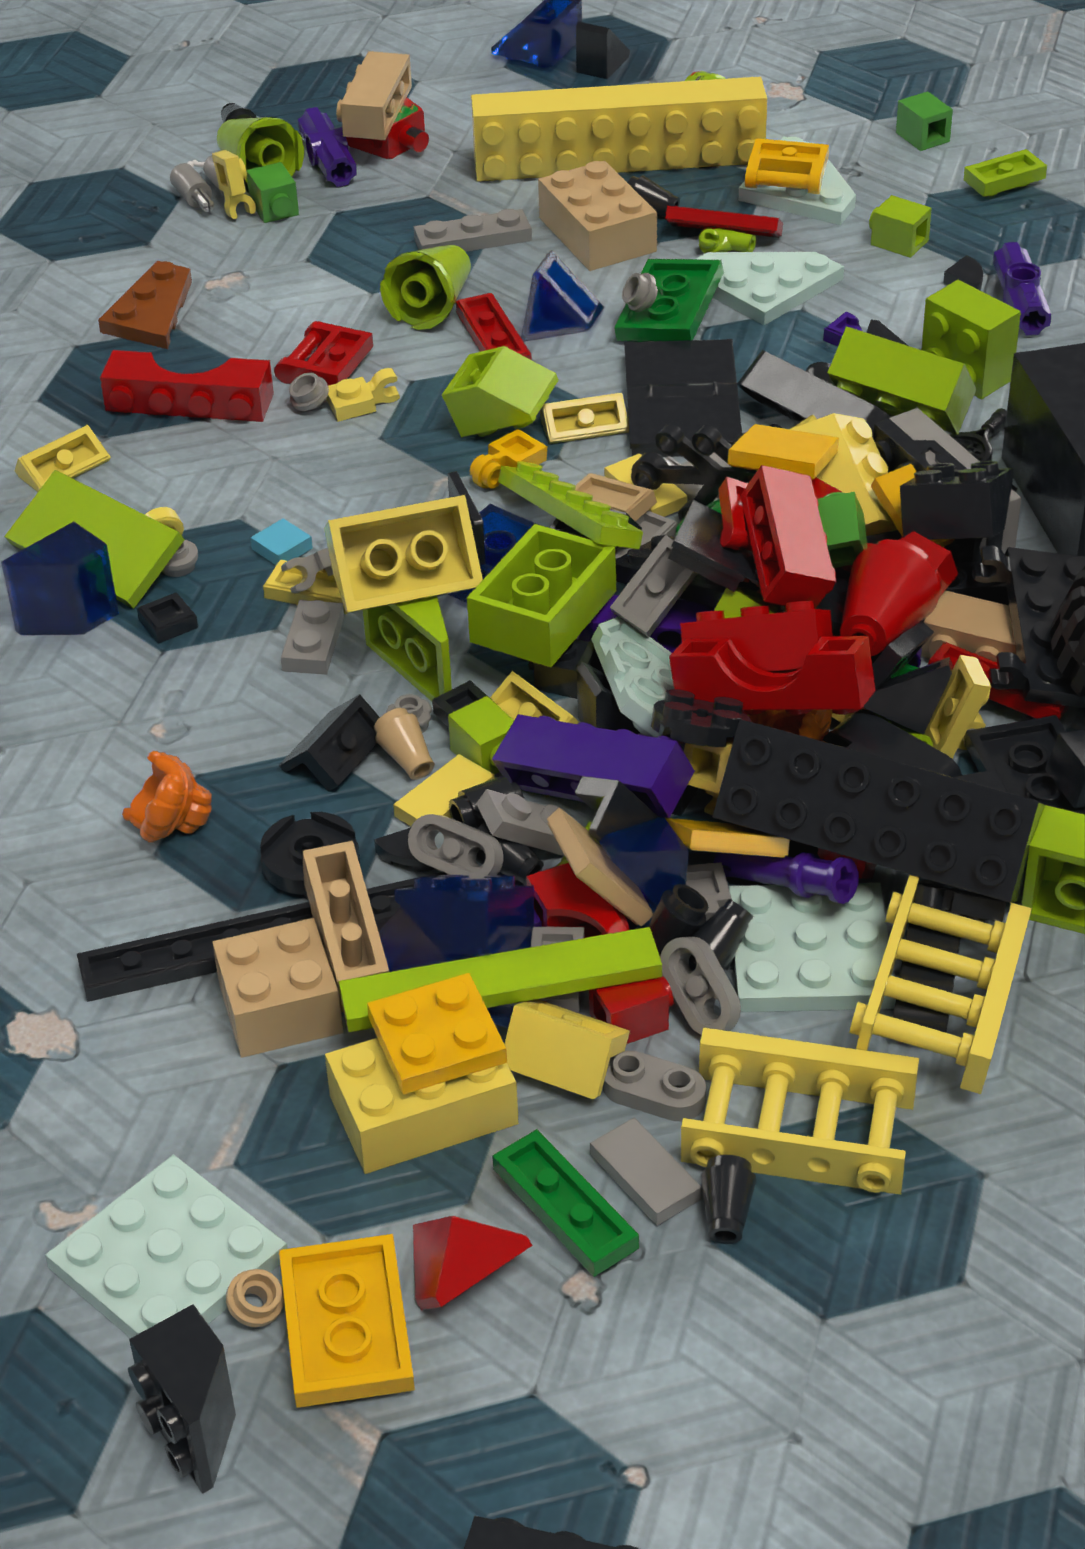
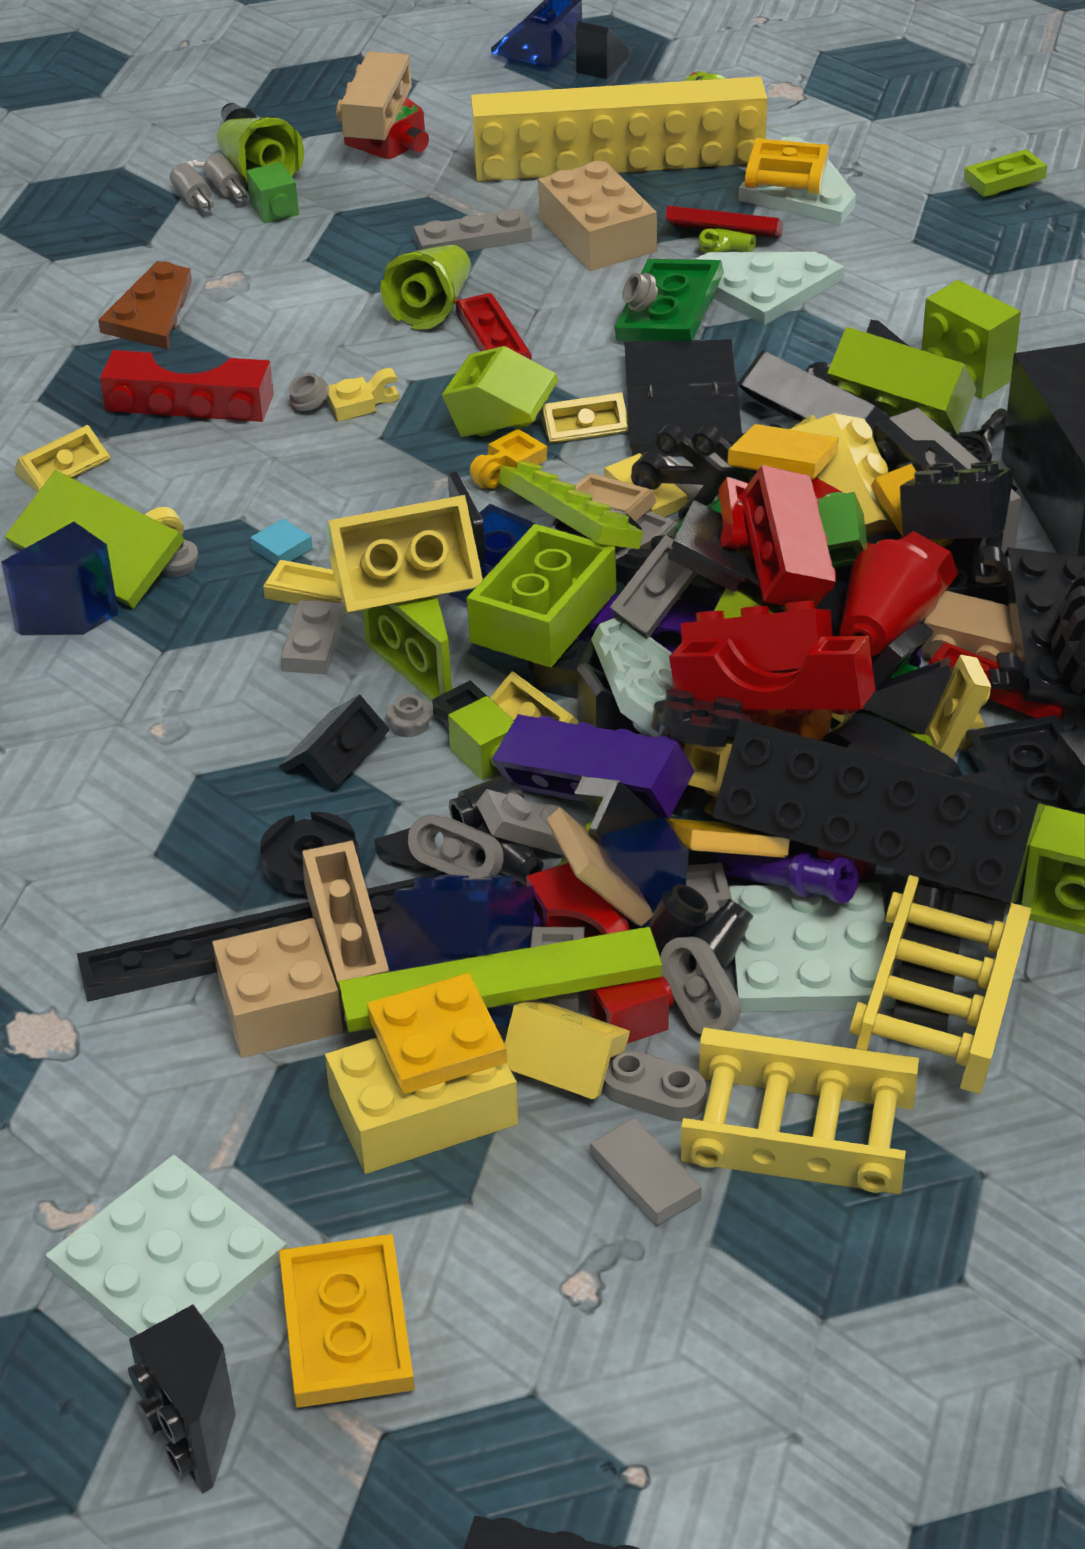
orange hair [122,751,212,842] -> none
black tile [137,592,198,644] -> none
light yellow plate [212,150,256,219] -> none
tan plate [226,1269,284,1327] -> none
red plate [274,321,373,386] -> none
light grey plate [281,547,334,593] -> none
dark purple piece [298,107,357,187] -> none
tan cone [374,708,435,780] -> none
light yellow tile [393,754,495,827] -> none
red slope [413,1216,533,1310] -> none
green plate [492,1129,639,1277] -> none
clear blue slope [521,250,604,342] -> none
black cone [627,176,680,217] -> none
black cone [700,1155,757,1244] -> none
dark purple tile [823,311,863,346] -> none
lime brick [869,195,932,258] -> none
bright green brick [896,91,953,151] -> none
black tile [943,255,983,291] -> none
dark purple piece [993,242,1051,335] -> none

